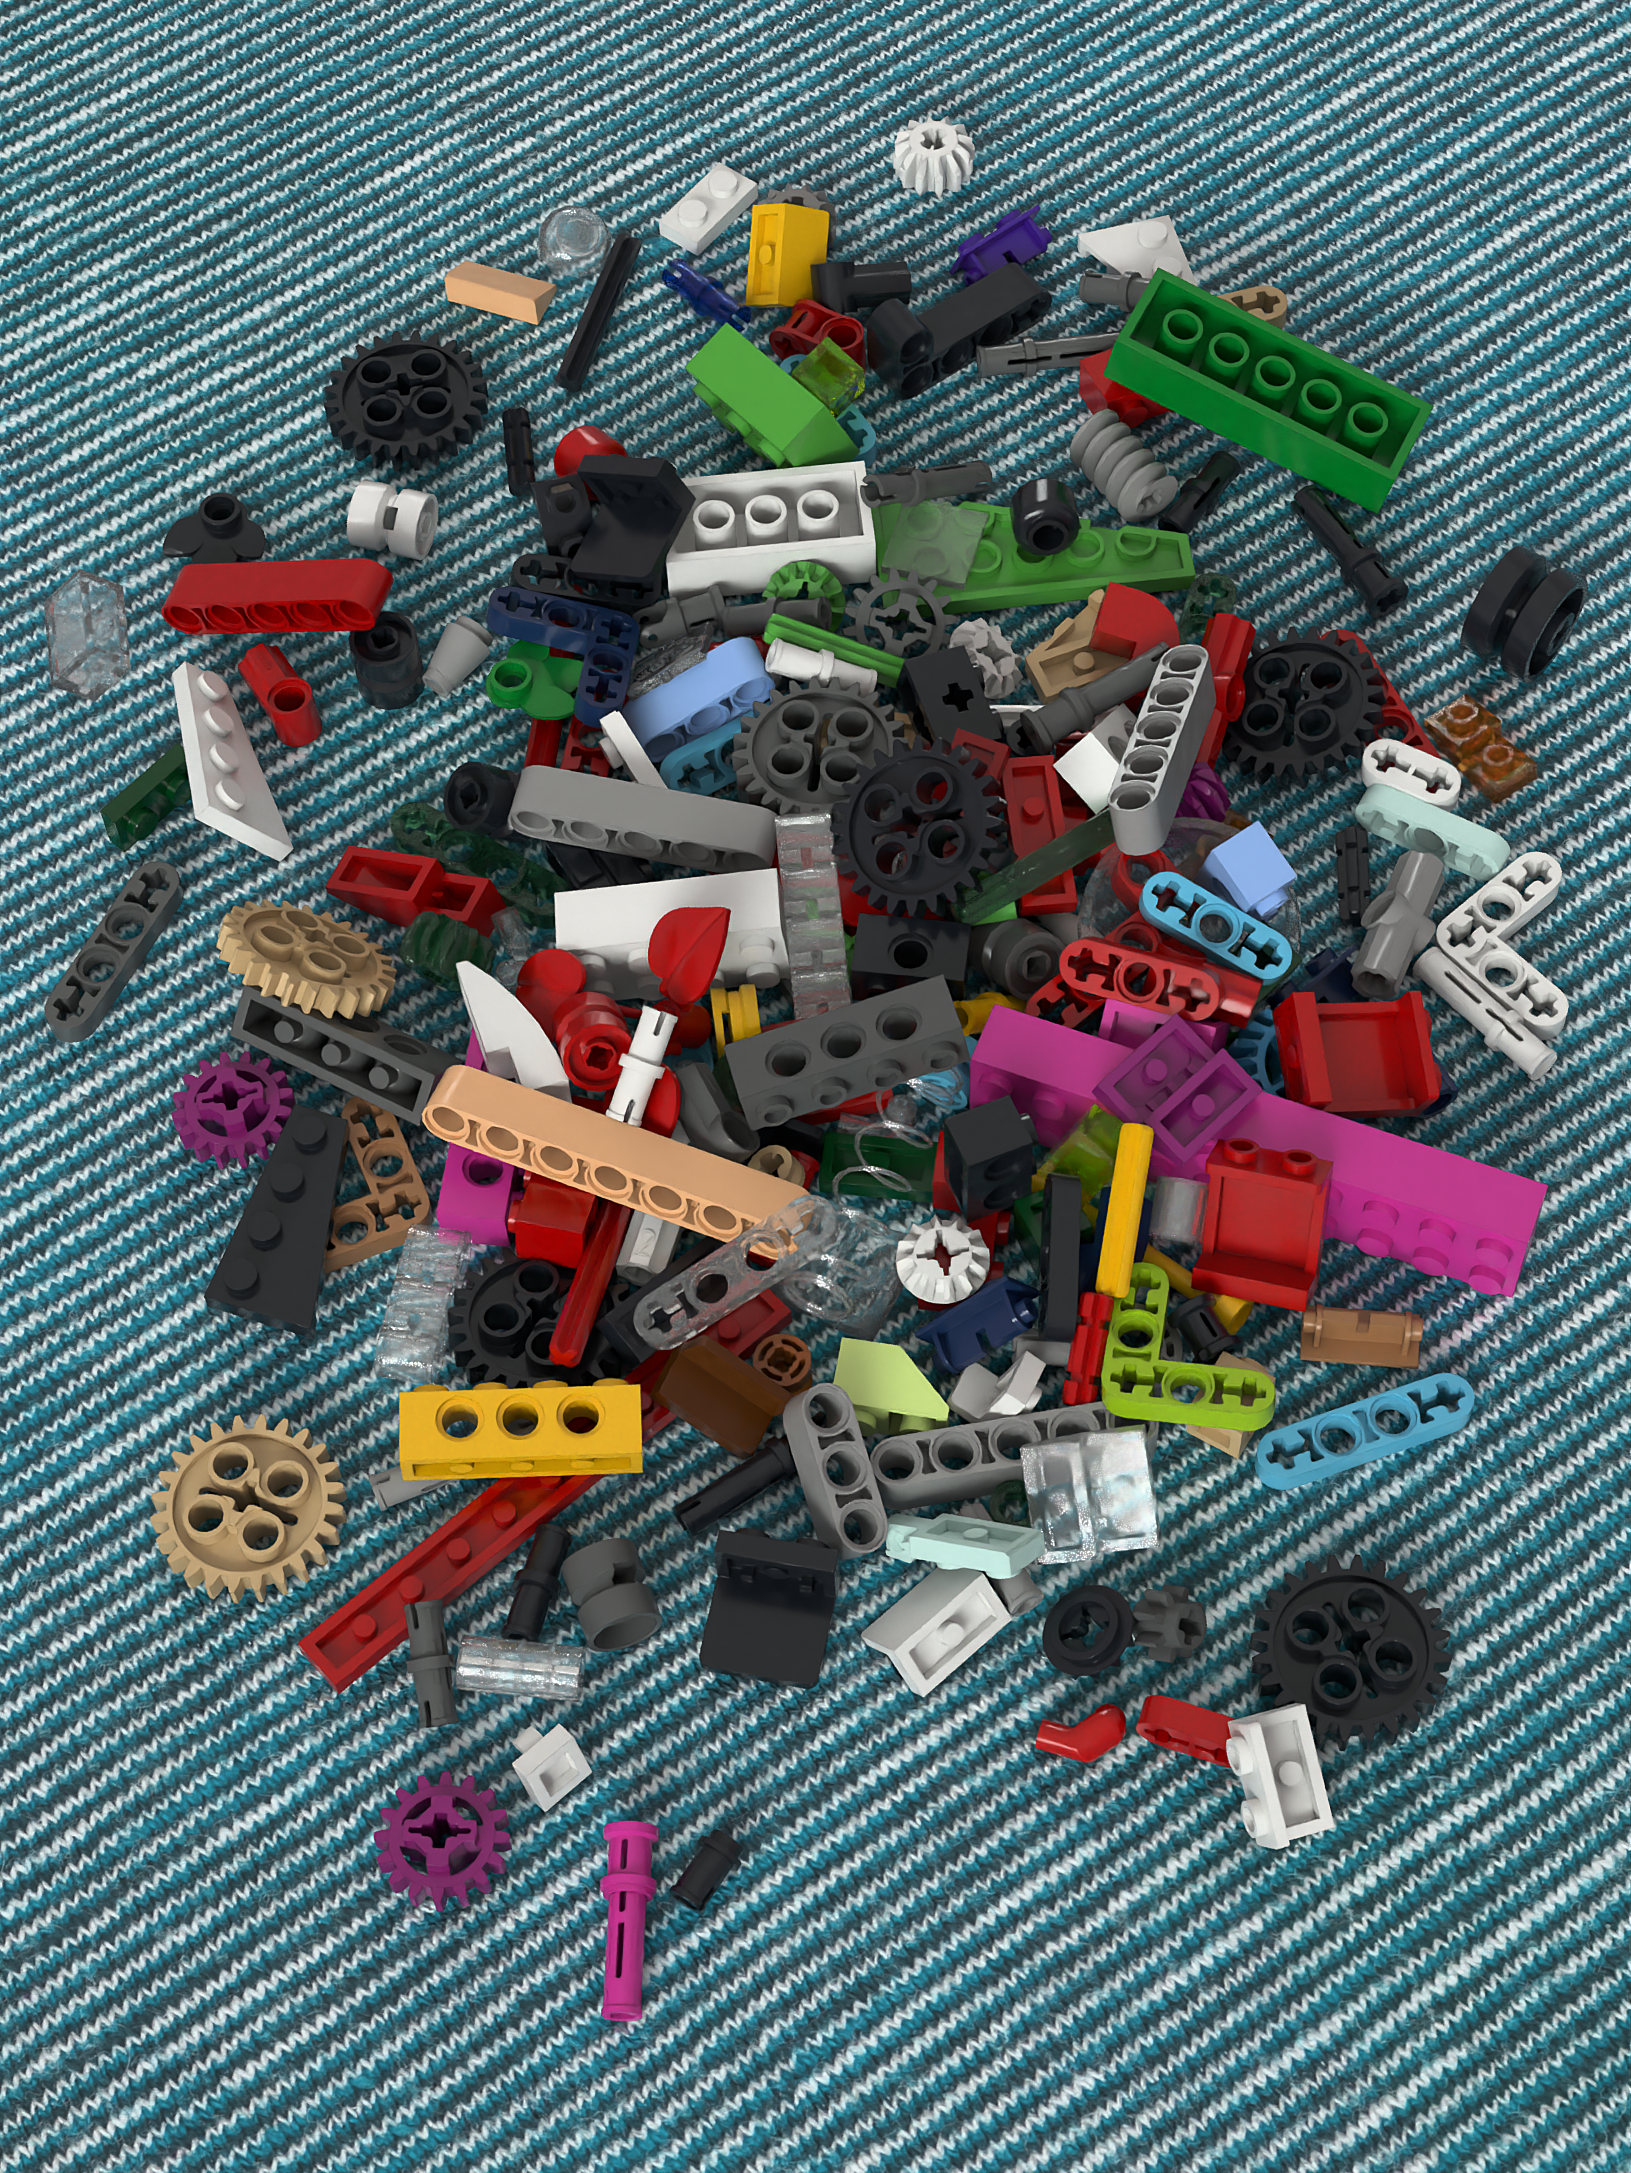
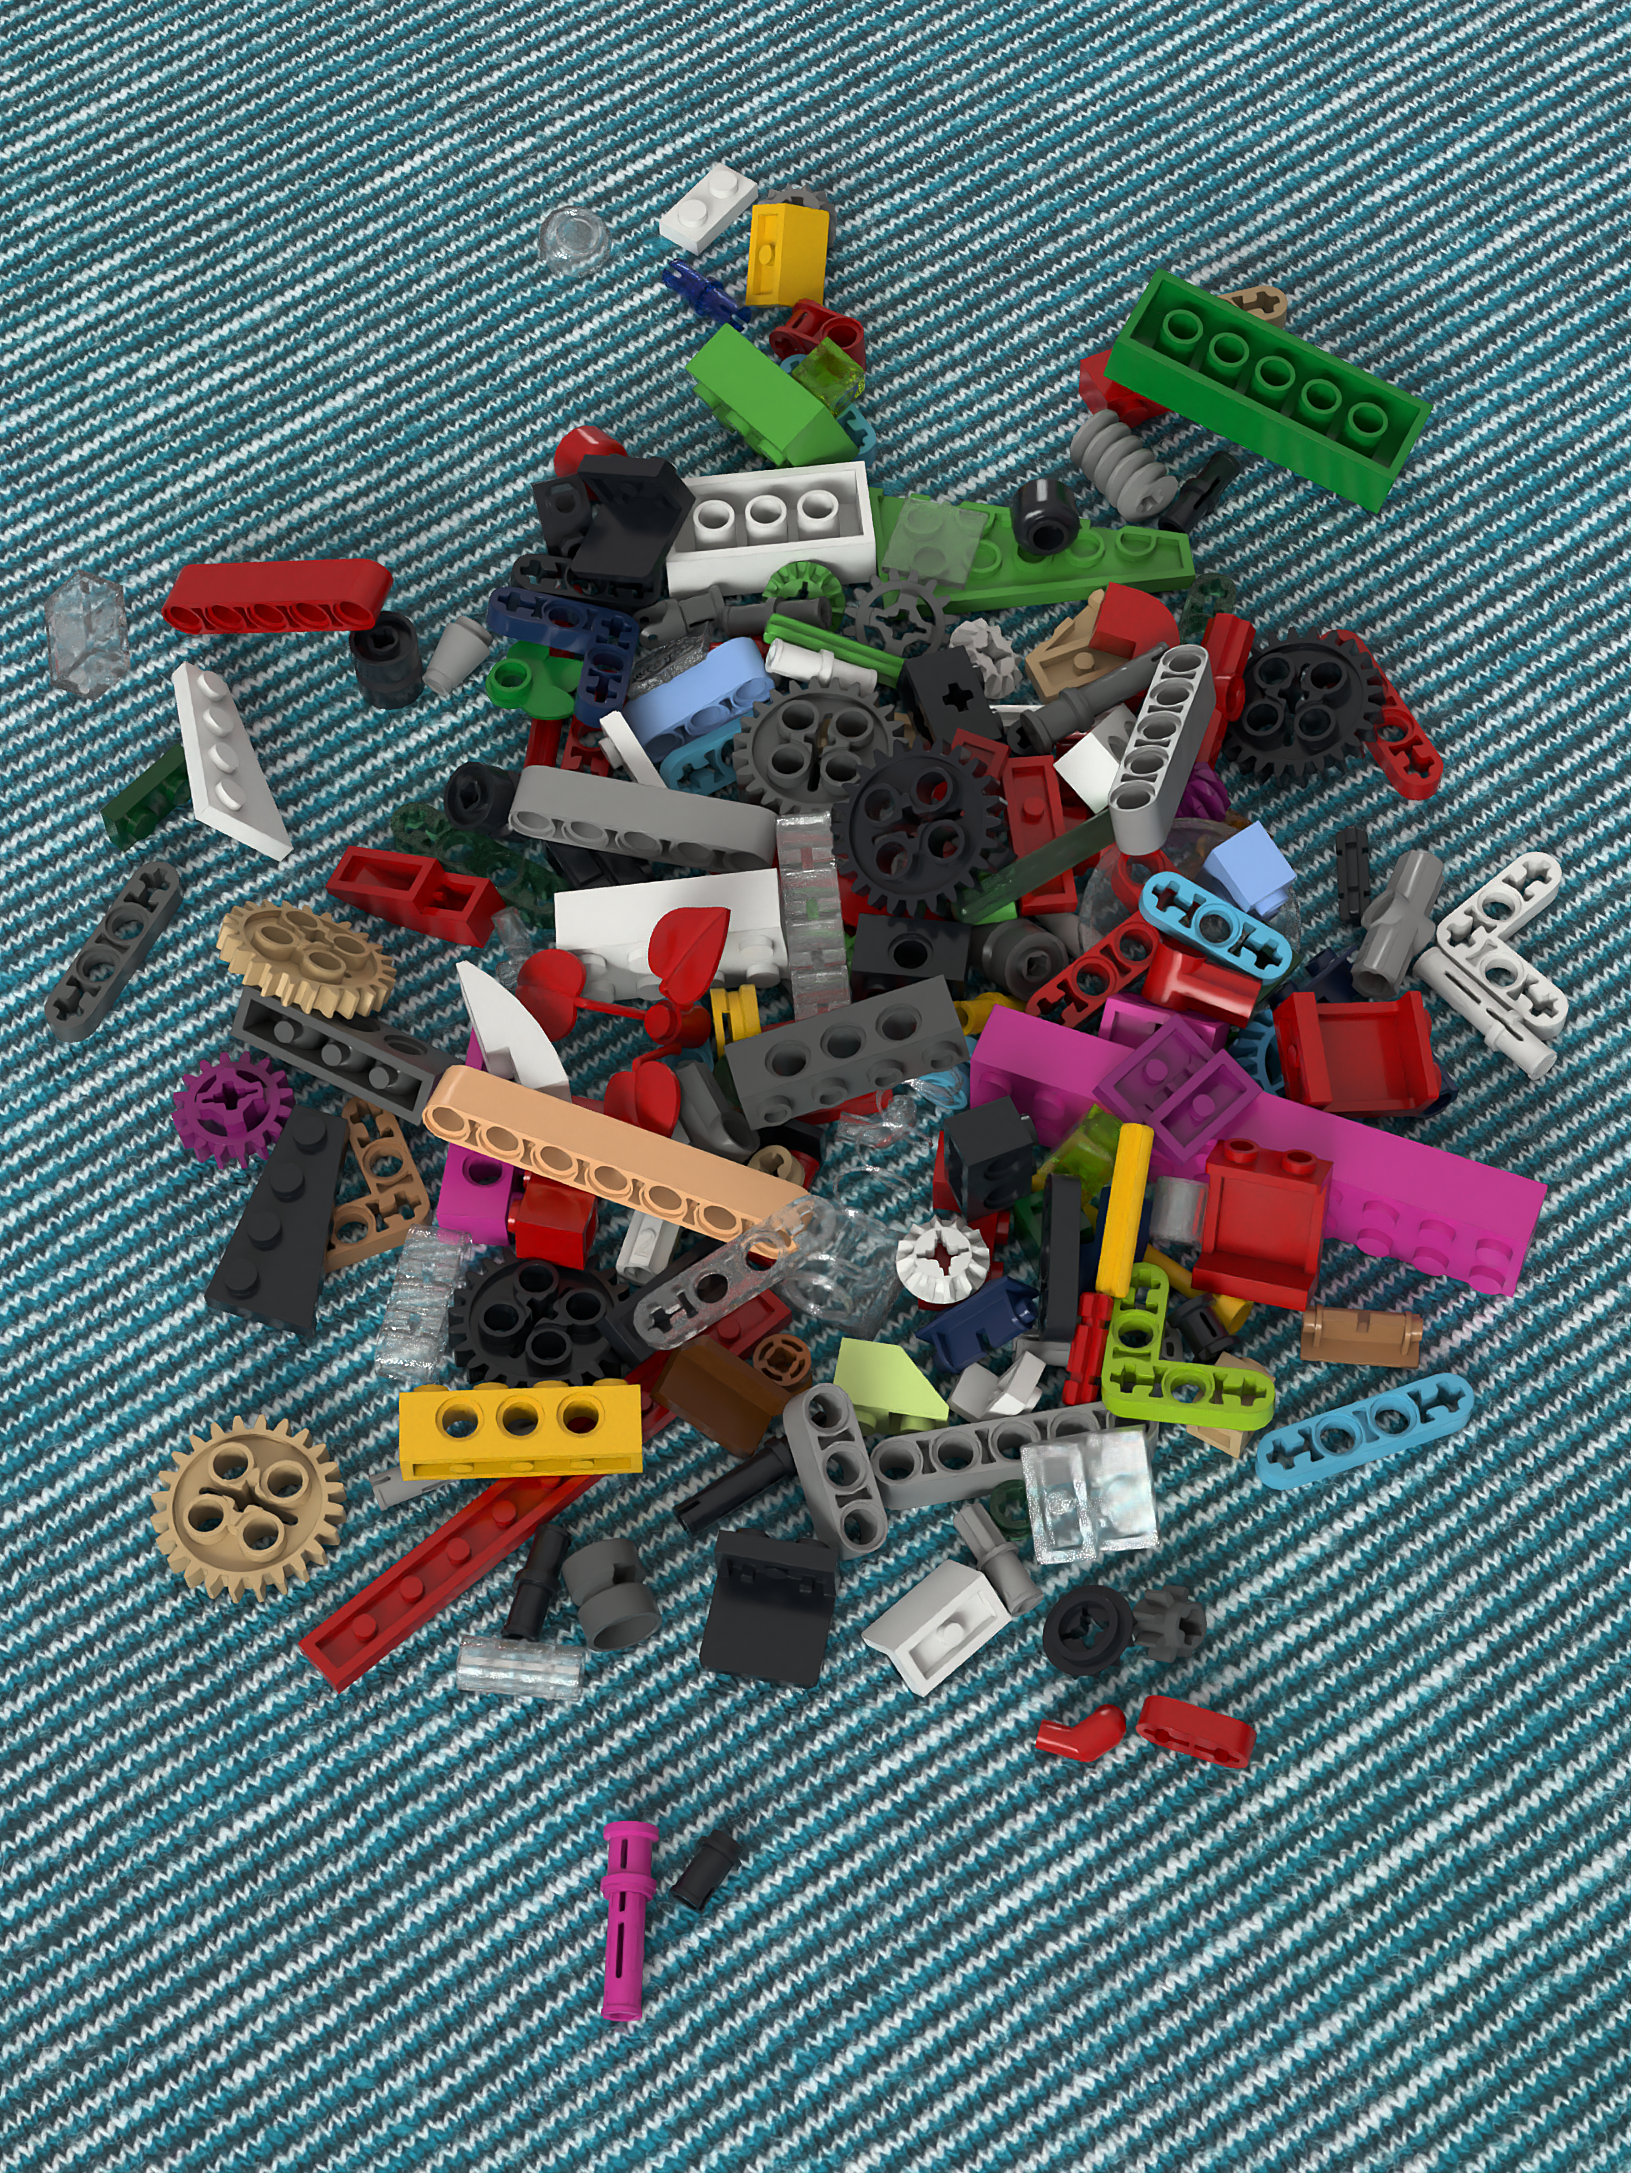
black plate [163,492,266,564] -> none
red piece [238,643,323,747] -> none
black gear [324,330,489,472] -> none
white wheel [347,480,438,560] -> none
magenta gear [374,1771,513,1912] -> none
clear green gear [398,911,497,994] -> none
dark grey pin [403,1600,459,1729] -> none
light nougat slope [444,260,557,325] -> none
black axle [502,407,536,497] -> none
white tile [512,1724,592,1812] -> none
red axle [549,1198,635,1368] -> none
red wheel [551,991,633,1092] -> none
black axle [555,233,641,393] -> none
white pin [605,1005,679,1127] -> none
black piece [810,261,912,313] -> none
dark green plate [819,1132,938,1203] -> none
dark grey pin [860,460,992,508] -> none
black beam [867,262,1052,400] -> none
light aqua hinge [885,1513,1045,1579] -> none
white gear [893,115,975,198] -> none
dark purple hinge [949,205,1052,287] -> none
dark grey pin [976,329,1122,379] -> none
red beam [1059,936,1225,1021] -> none
white wing [1077,215,1198,287] -> none
dark grey pin [1079,270,1151,312] -> none
white bracket [1226,1703,1335,1849] -> none
black gear [1249,1554,1452,1752] -> none
black pin [1290,485,1409,618] -> none
light aqua beam [1355,784,1511,881] -> none
white beam [1360,739,1461,812] -> none
clear orange slope [1424,694,1537,804] -> none
black wheel [1460,545,1588,683] -> none

